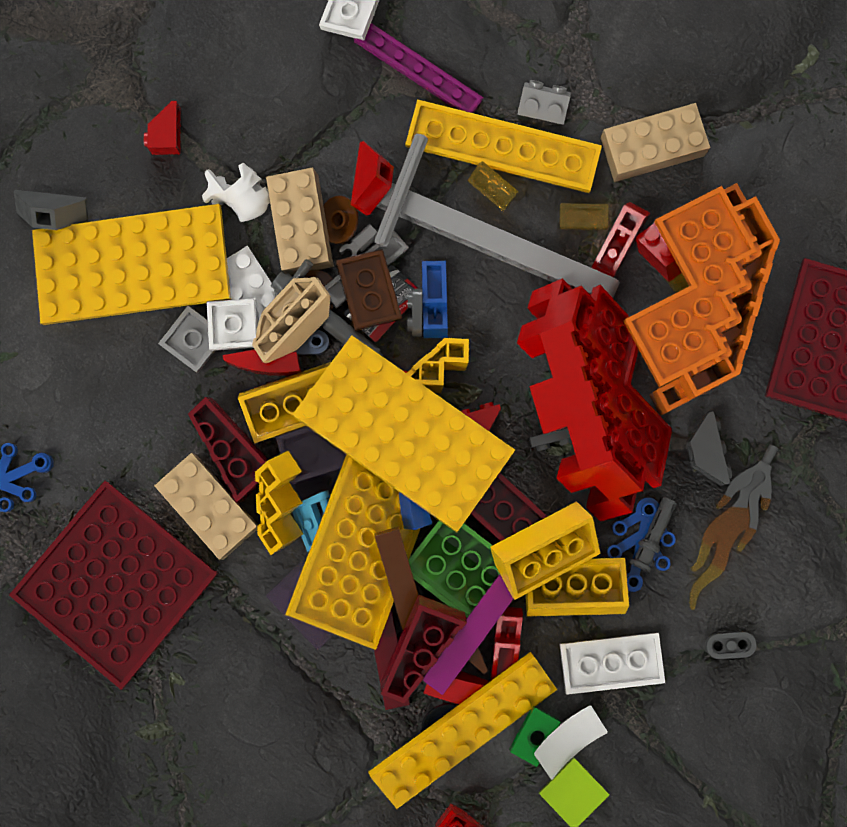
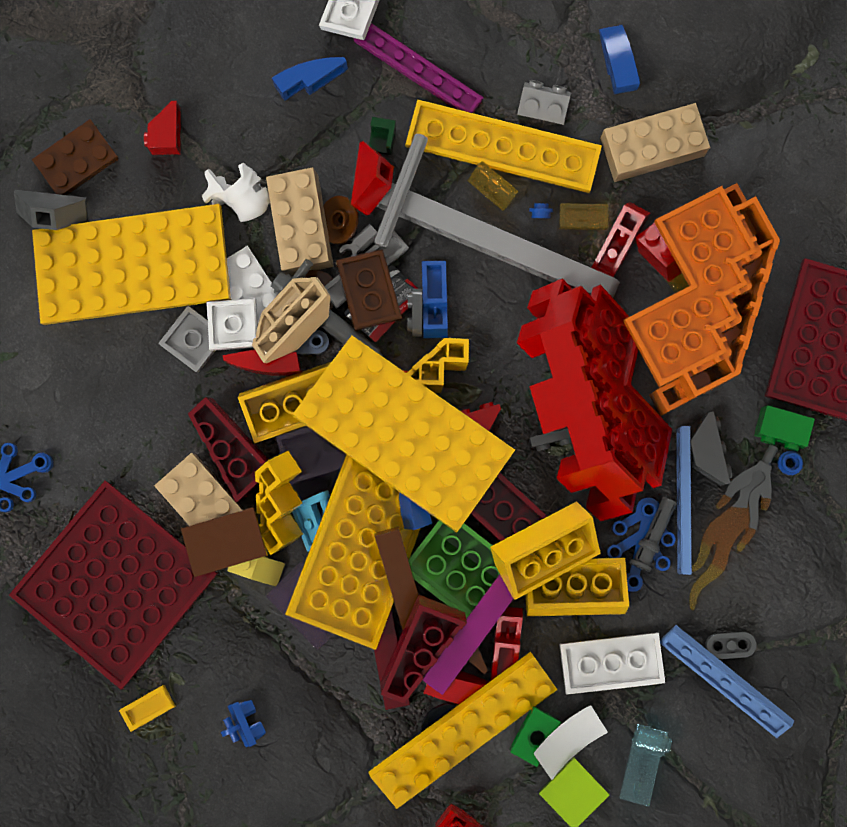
none -> reddish brown plate [32,119,119,195]
none -> yellow tile [119,685,176,732]
none -> reddish brown tile [181,507,268,577]
none -> blue hips [221,700,266,747]
none -> light yellow slope [227,557,285,587]
none -> blue slope [272,57,348,101]
none -> dark green panel [369,117,396,155]
none -> blue plate [529,203,553,218]
none -> blue slope [599,25,640,94]
none -> clear light blue door [619,724,672,807]
none -> medium blue tile [660,625,794,738]
none -> medium blue tile [676,426,692,575]
none -> green brick [754,405,815,451]
none -> blue plate [778,451,803,475]

